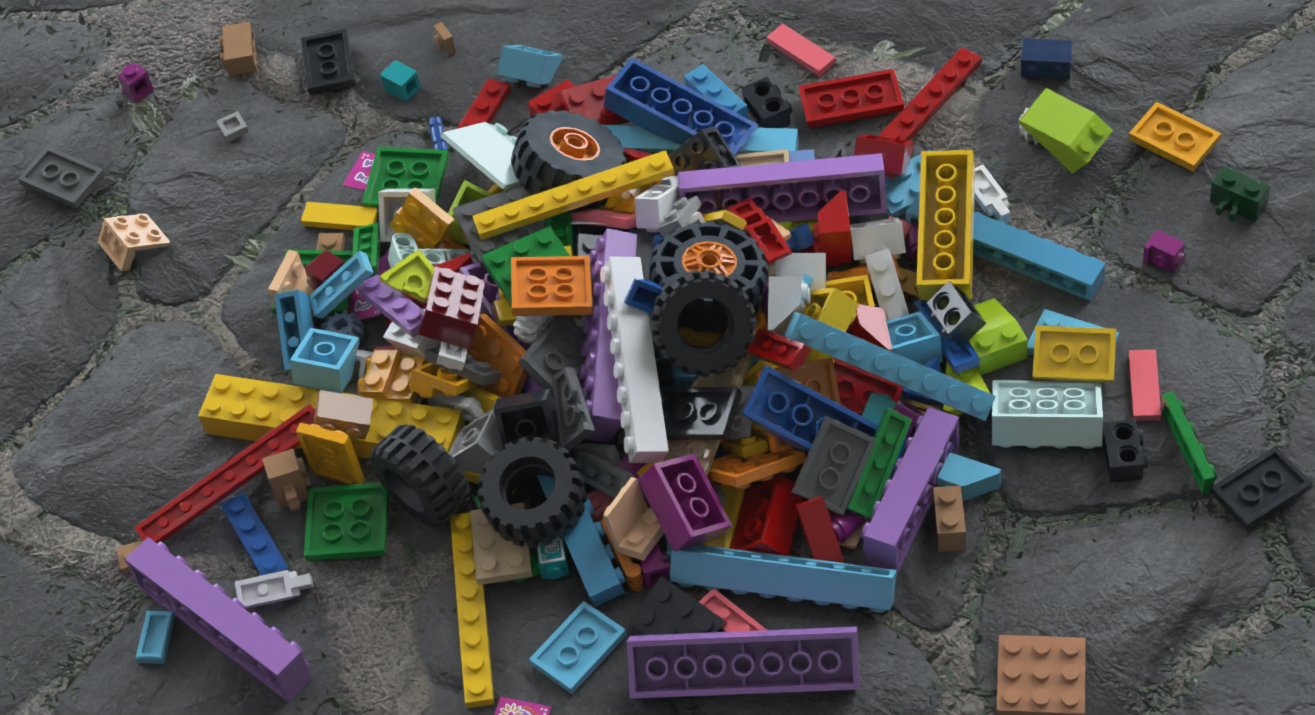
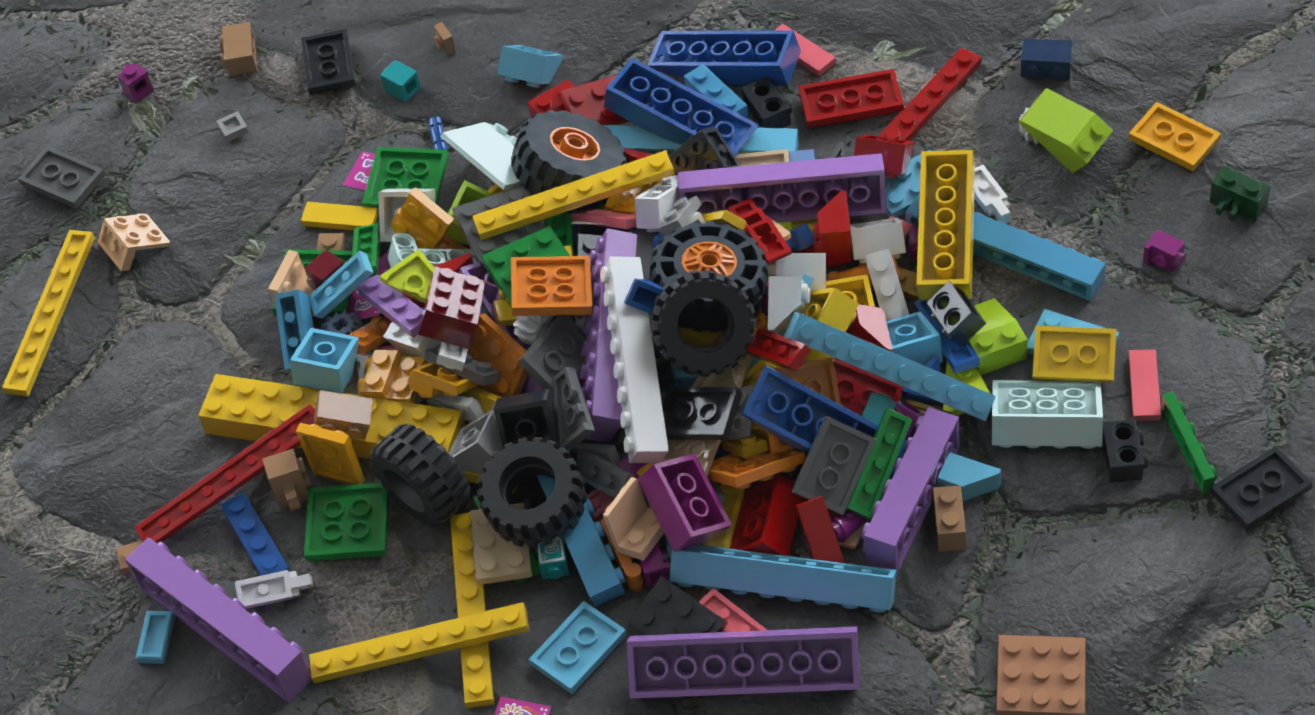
red plate [457,78,511,129] -> none
none -> yellow plate [2,230,95,397]
none -> yellow plate [309,602,529,683]
none -> orange plate [349,315,389,355]
none -> blue slope [647,30,801,86]

